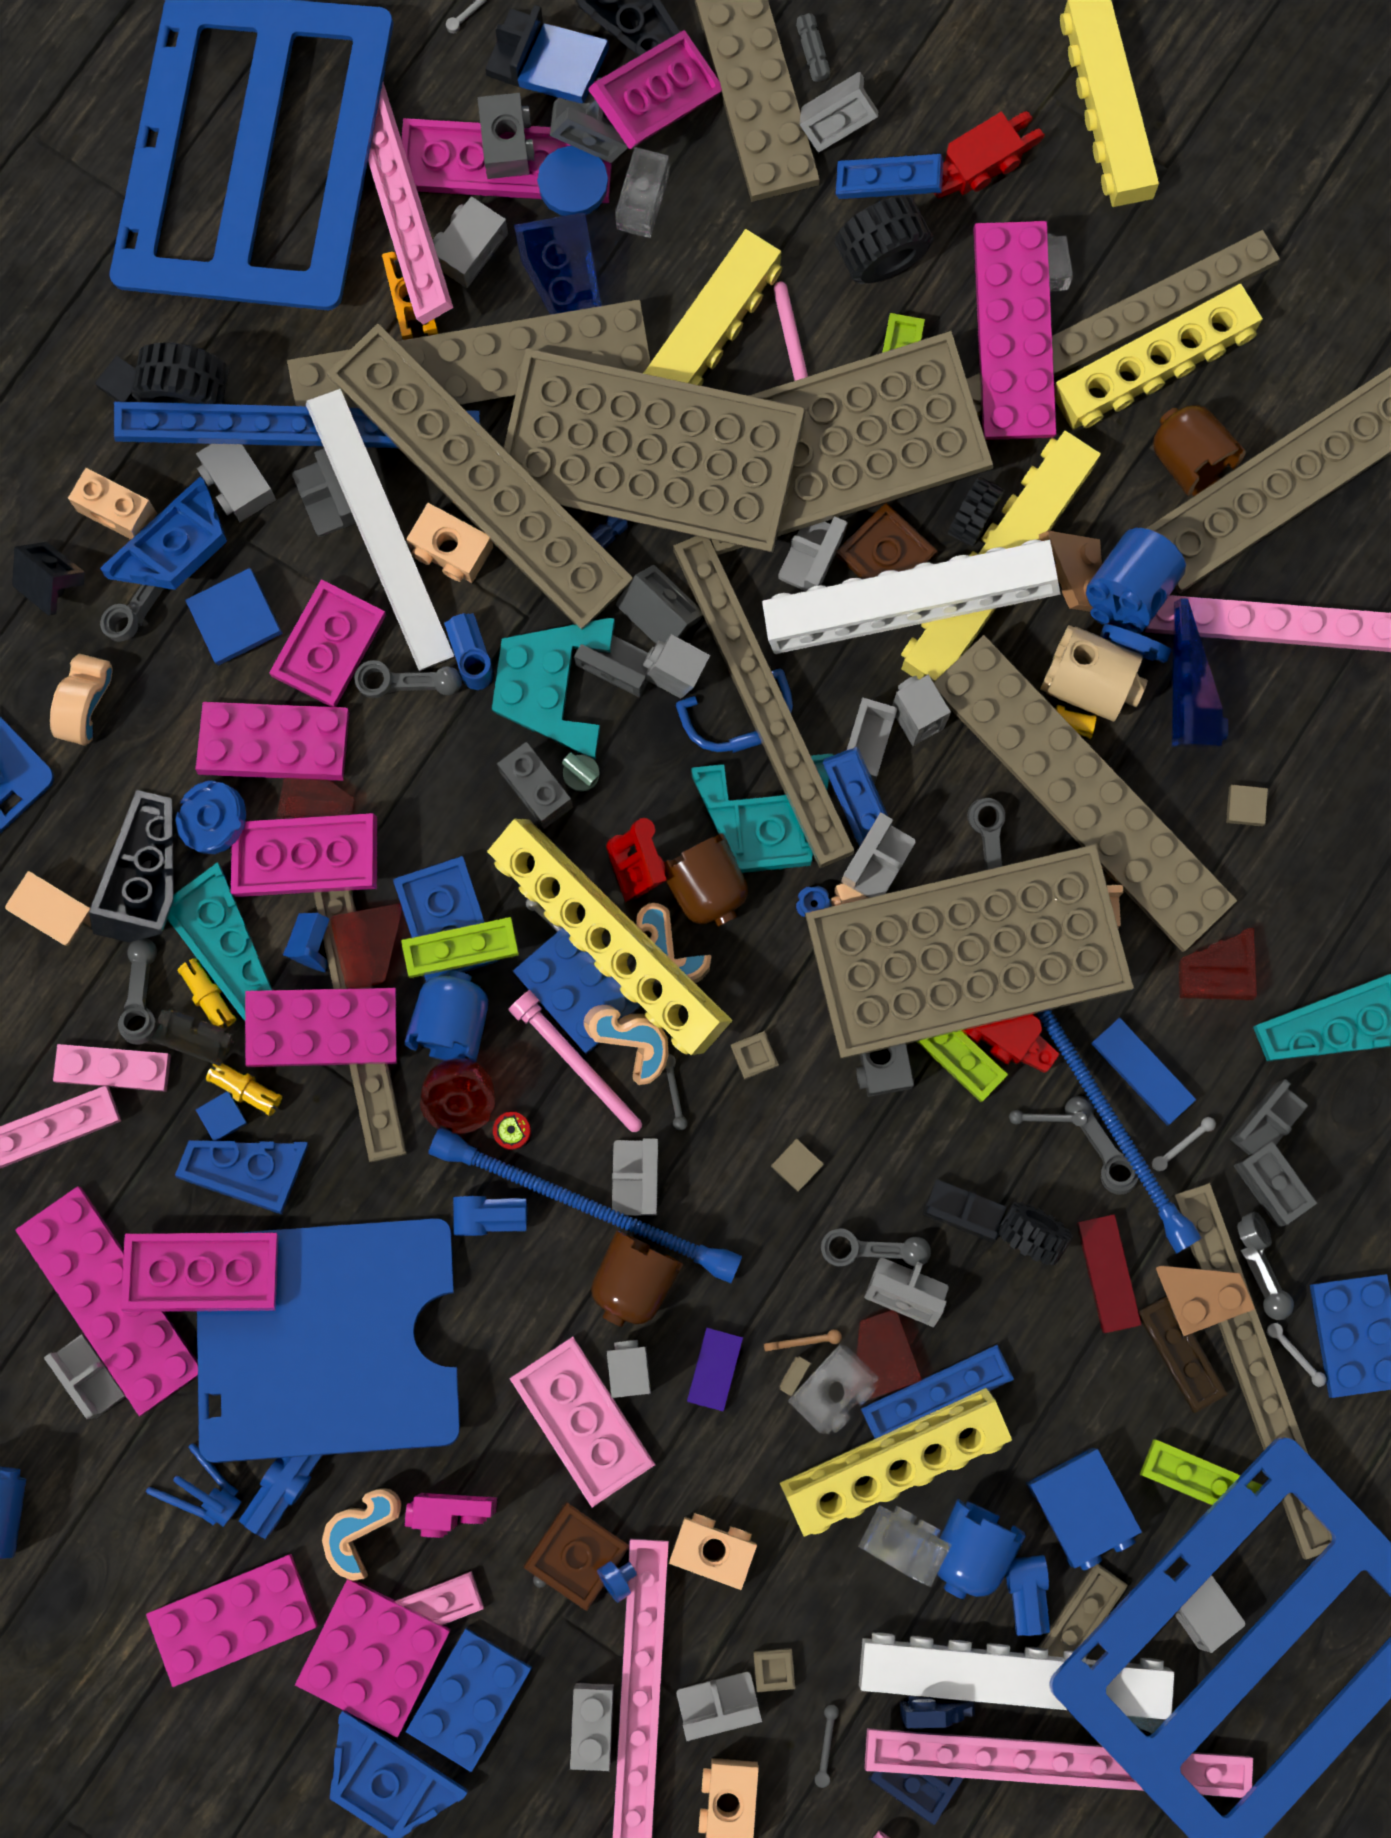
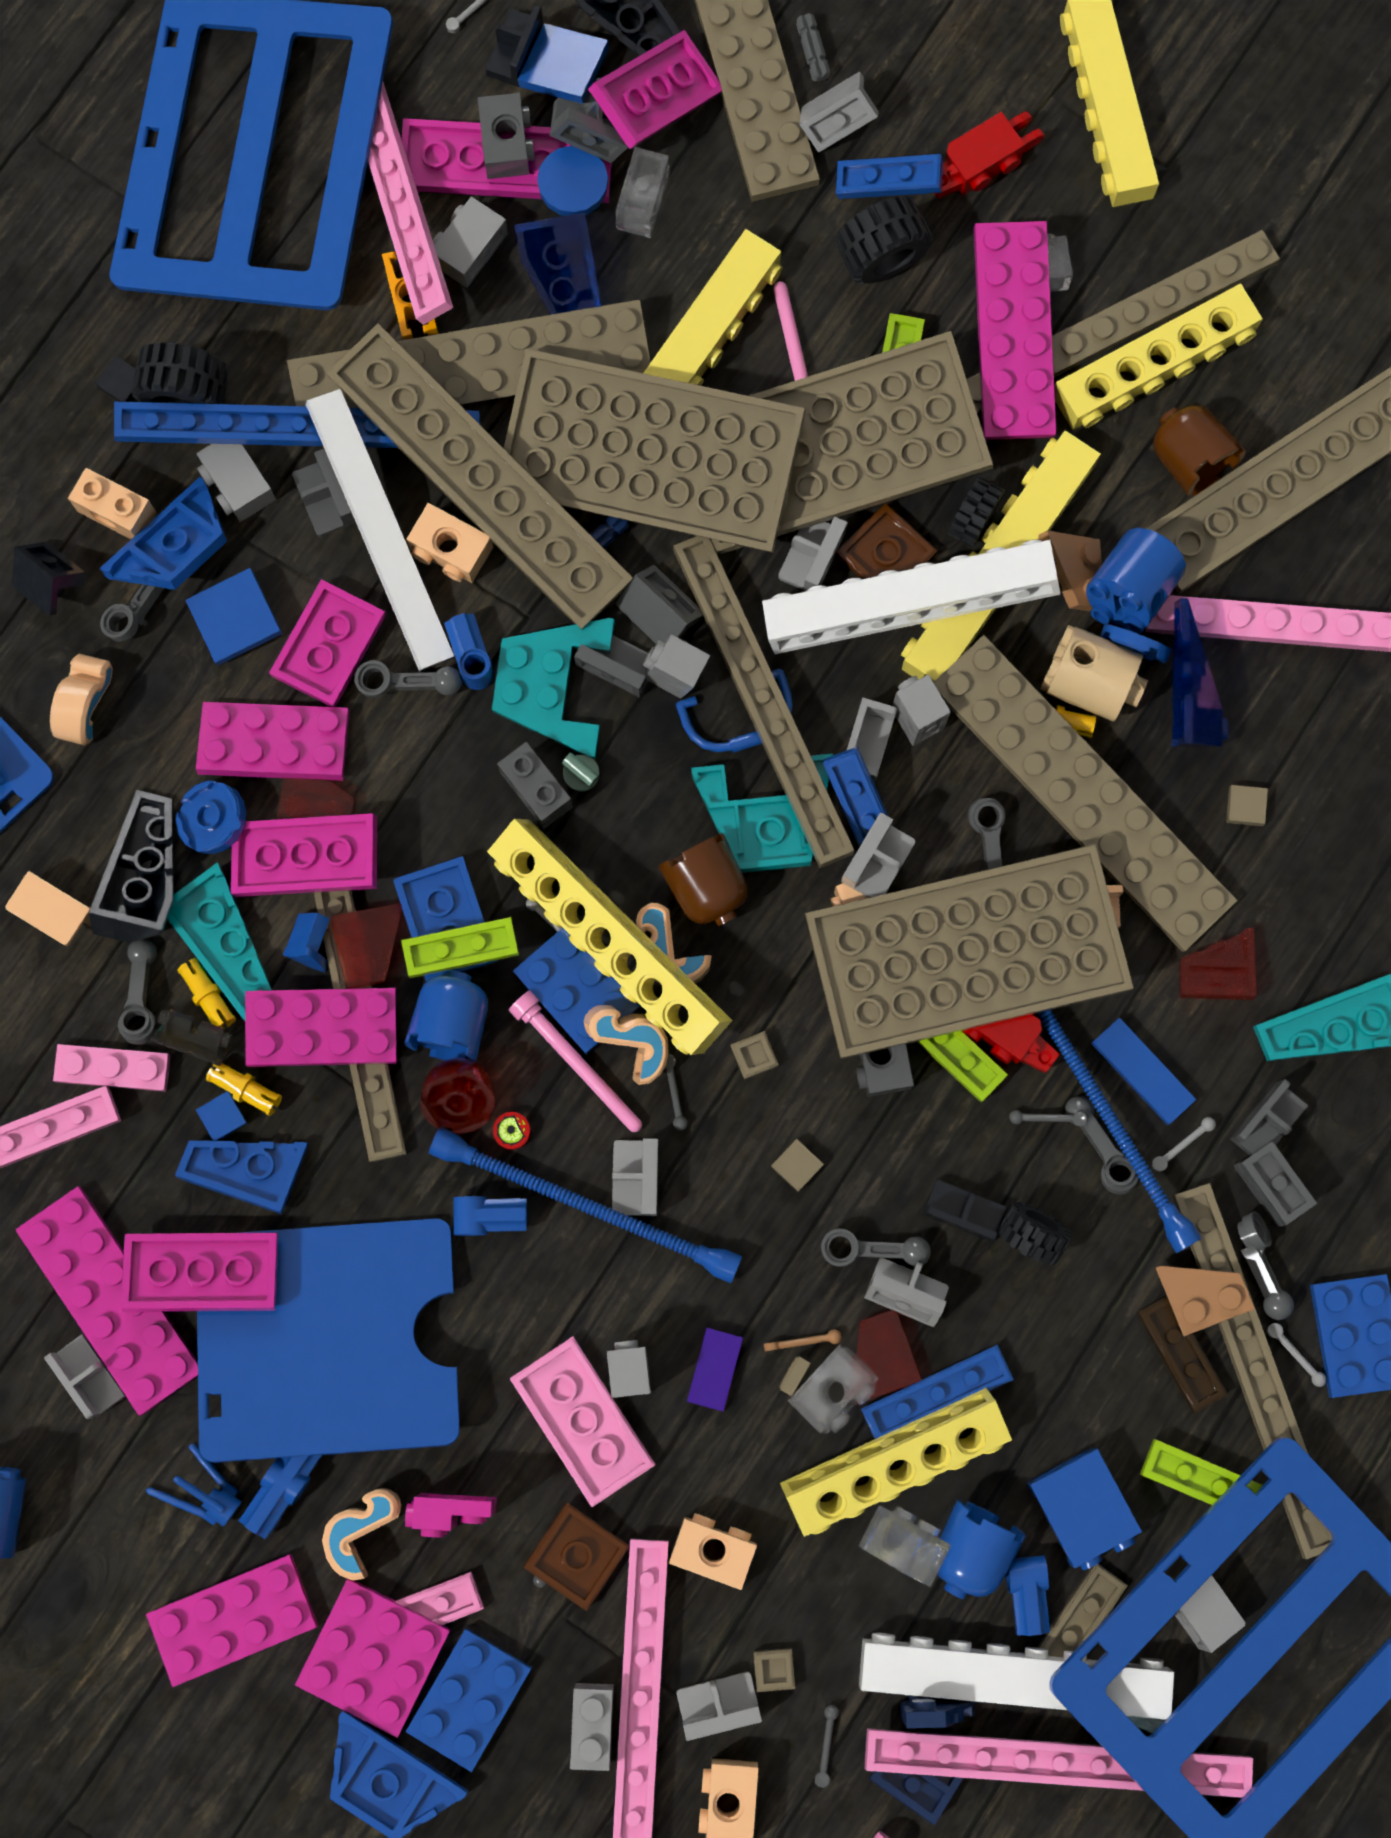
reddish brown cylinder [591,1230,683,1327] -> none
blue tile [597,1561,637,1603] -> none
red plate [606,818,667,902] -> none
blue plate [796,886,832,917] -> none
dark red tile [1077,1214,1141,1333] -> none

